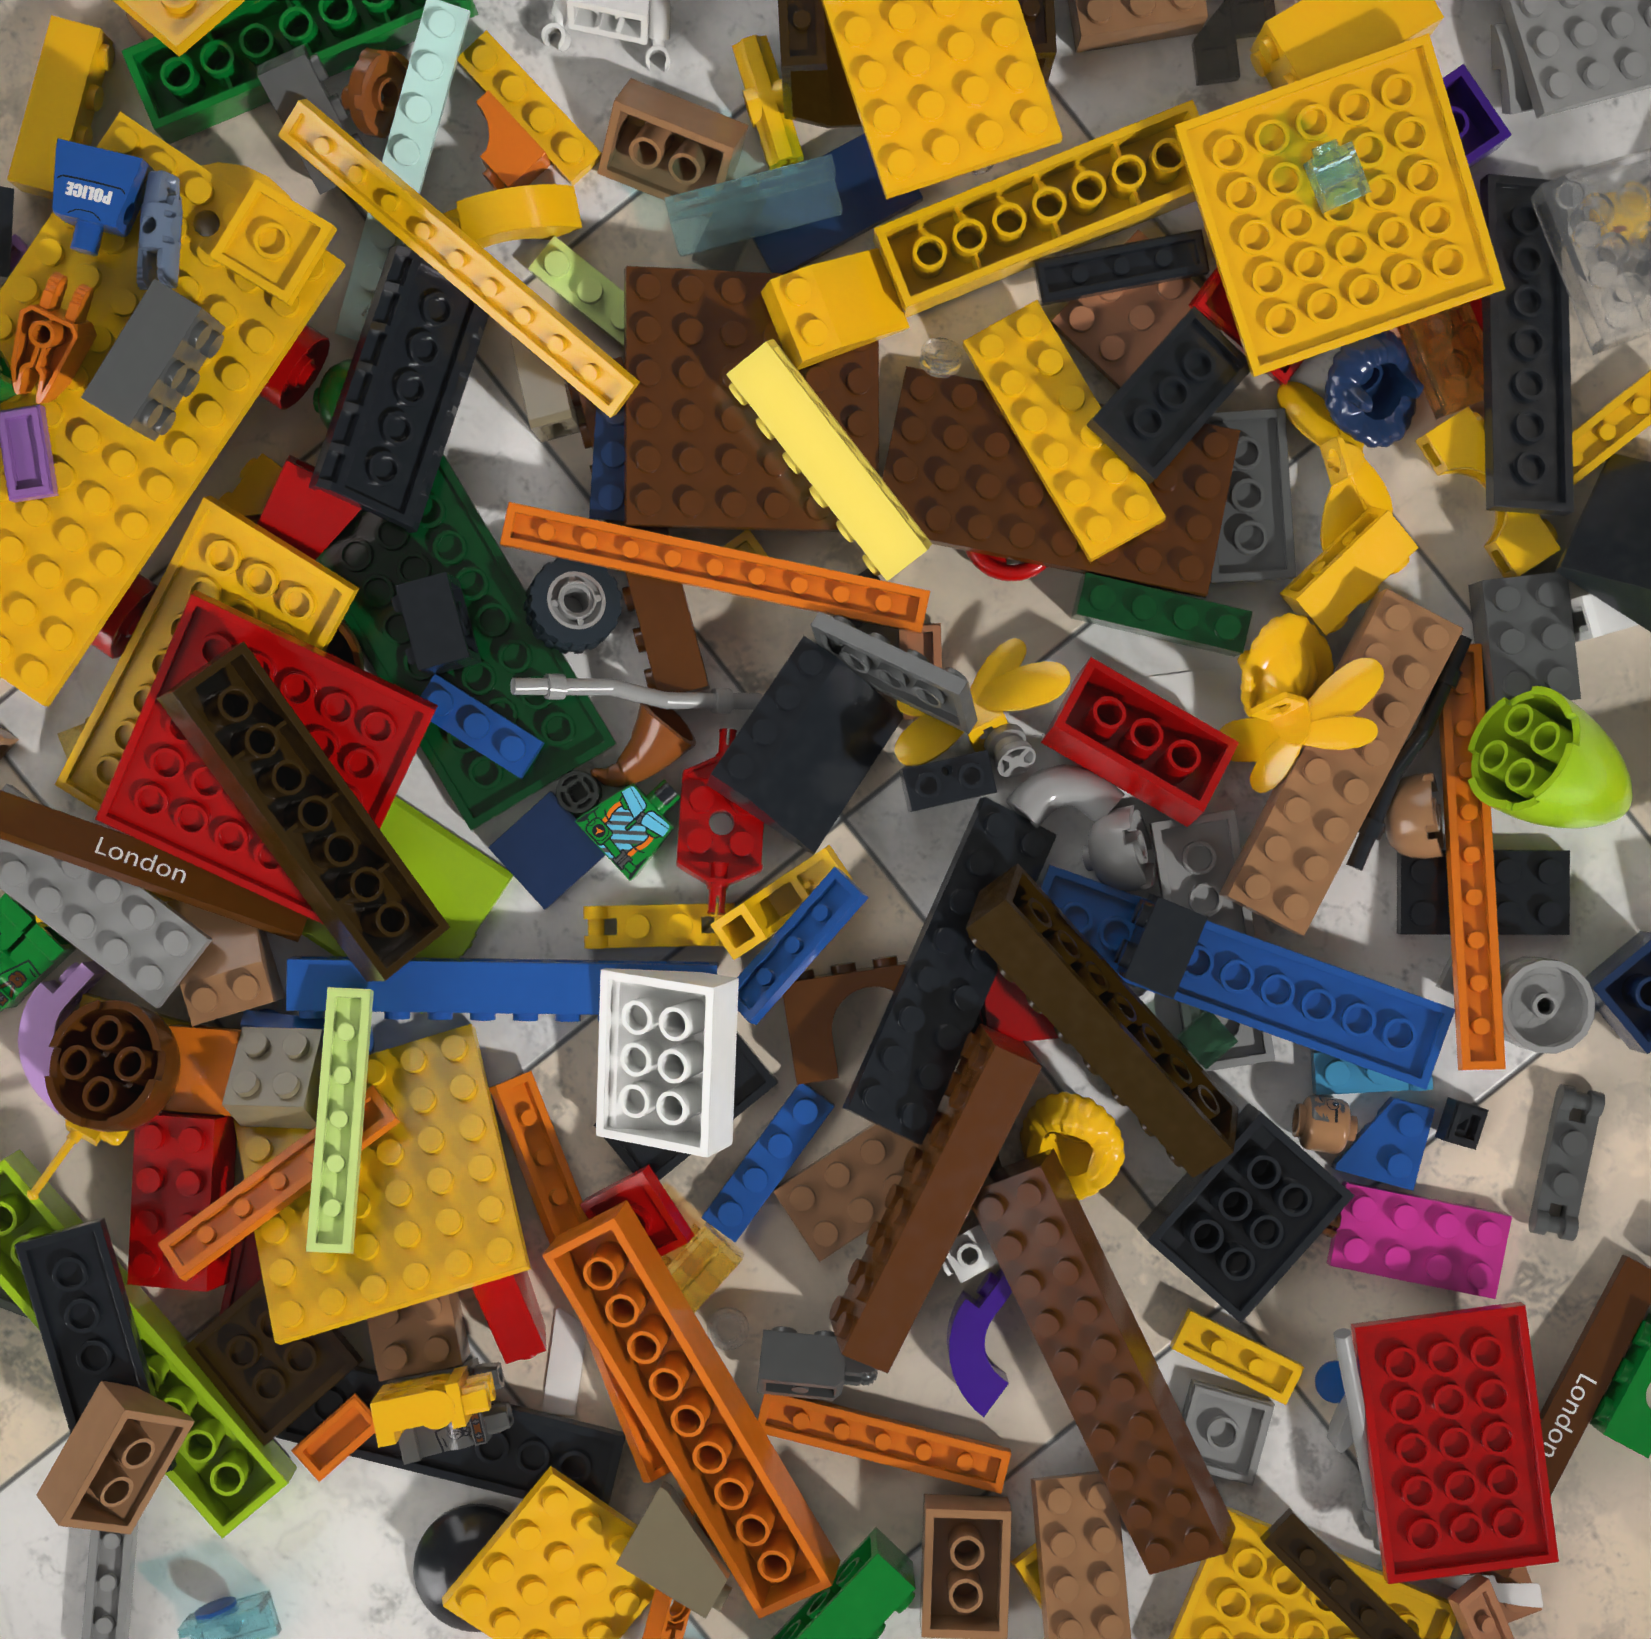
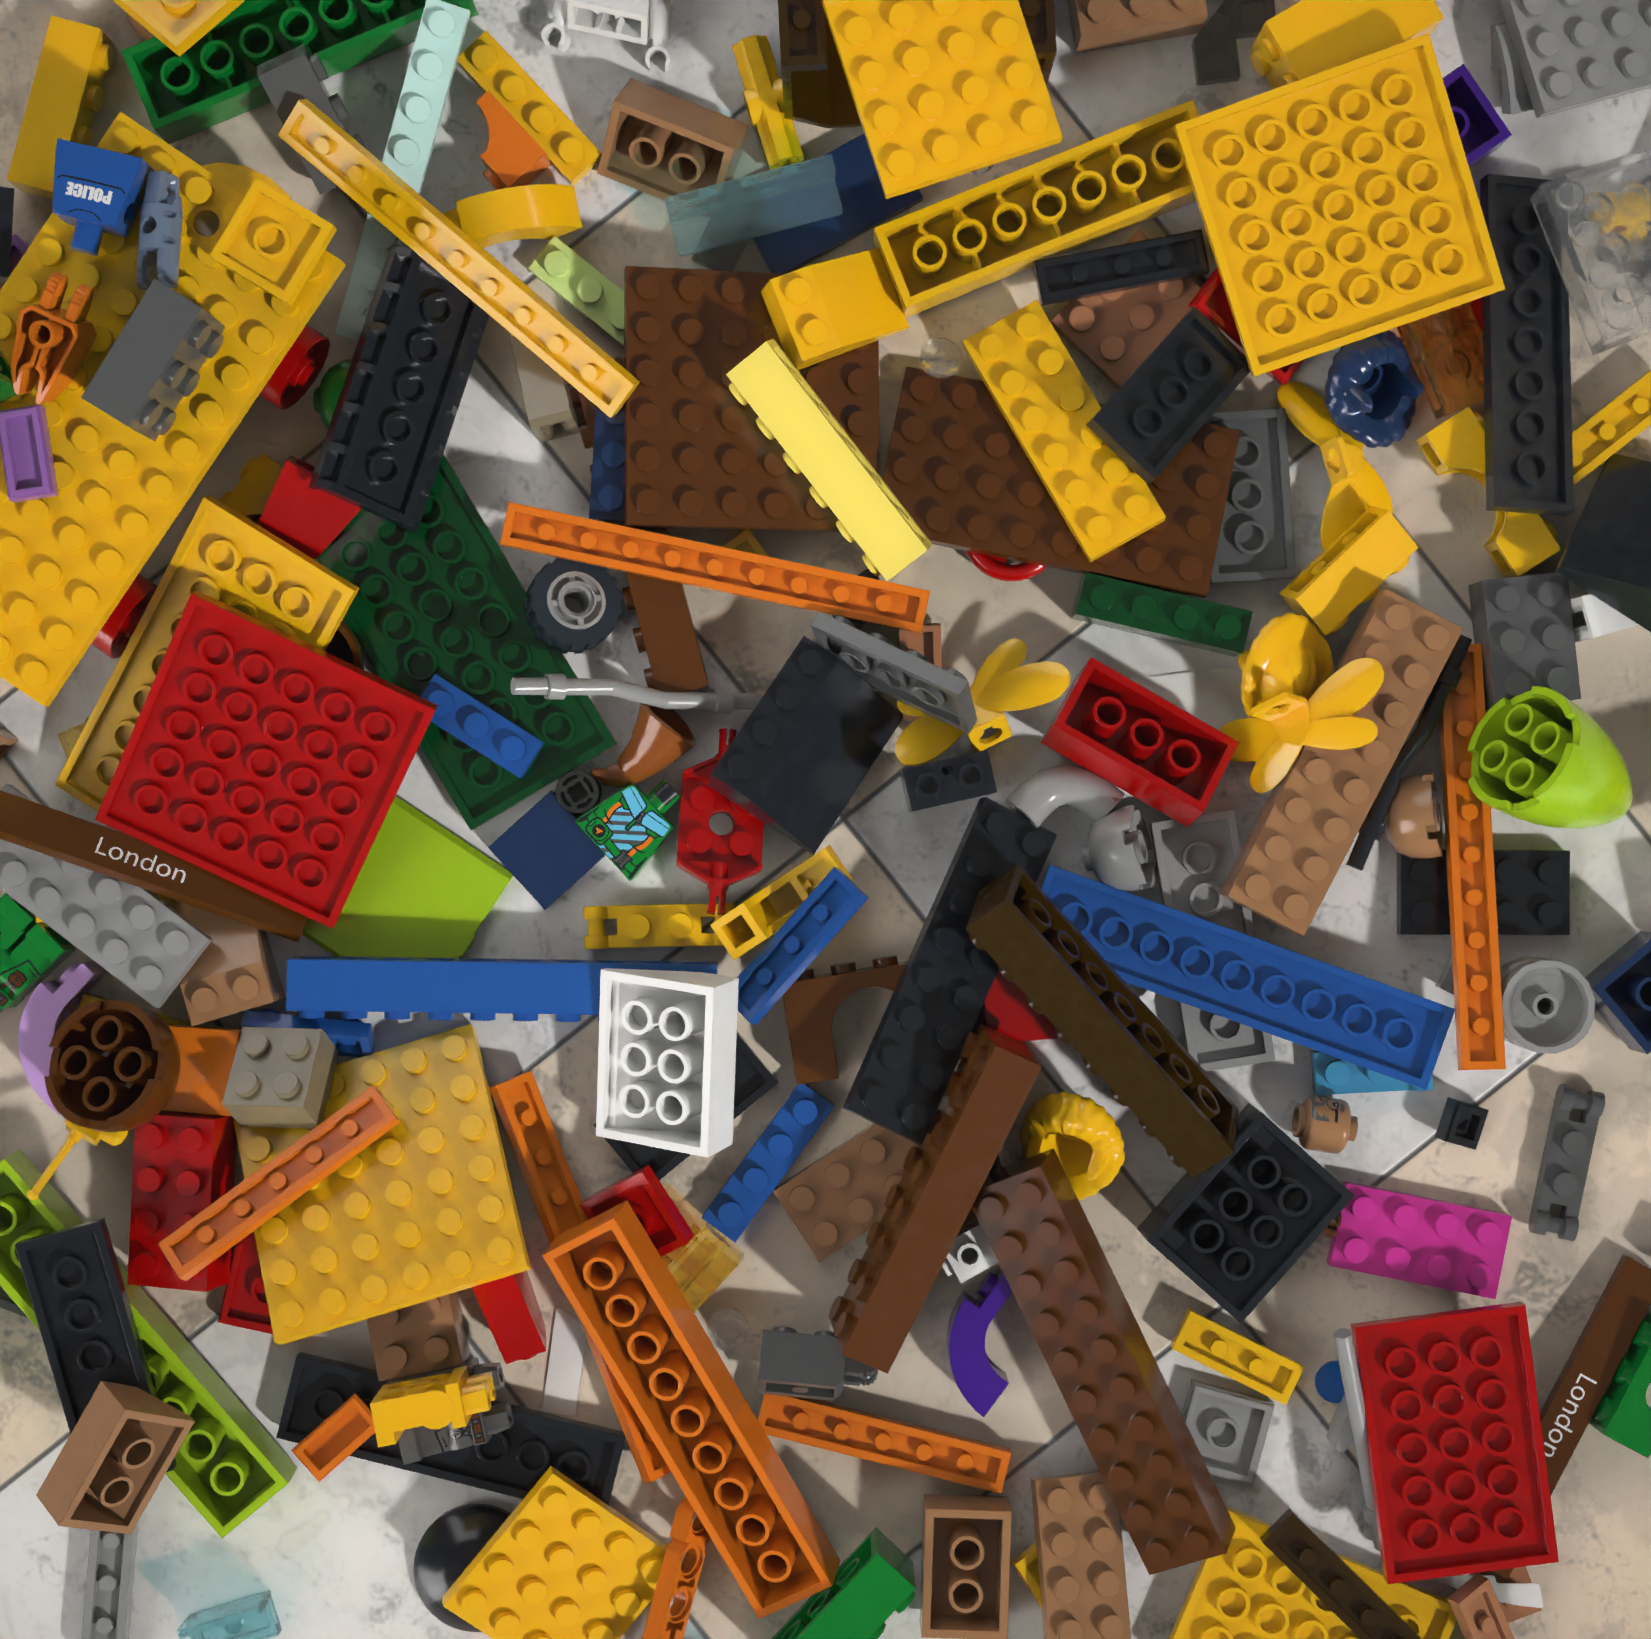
dark brown brick [157,642,450,982] -> none
dark brown plate [183,1278,364,1446] -> none
blue piece [194,1596,237,1620] -> none
yellowish green plate [306,987,374,1254] -> none
dark orange plate [341,48,409,138] -> none
black container [391,572,482,676] -> none
dark tan slope [616,1481,733,1619] -> none
light grey wheel [984,724,1036,778] -> none
black brick [1114,893,1208,999] -> none
clear green tile [1176,1011,1238,1070] -> none
clear light blue brick [1303,139,1371,214] -> none
blue wing [1331,1096,1435,1191] -> none

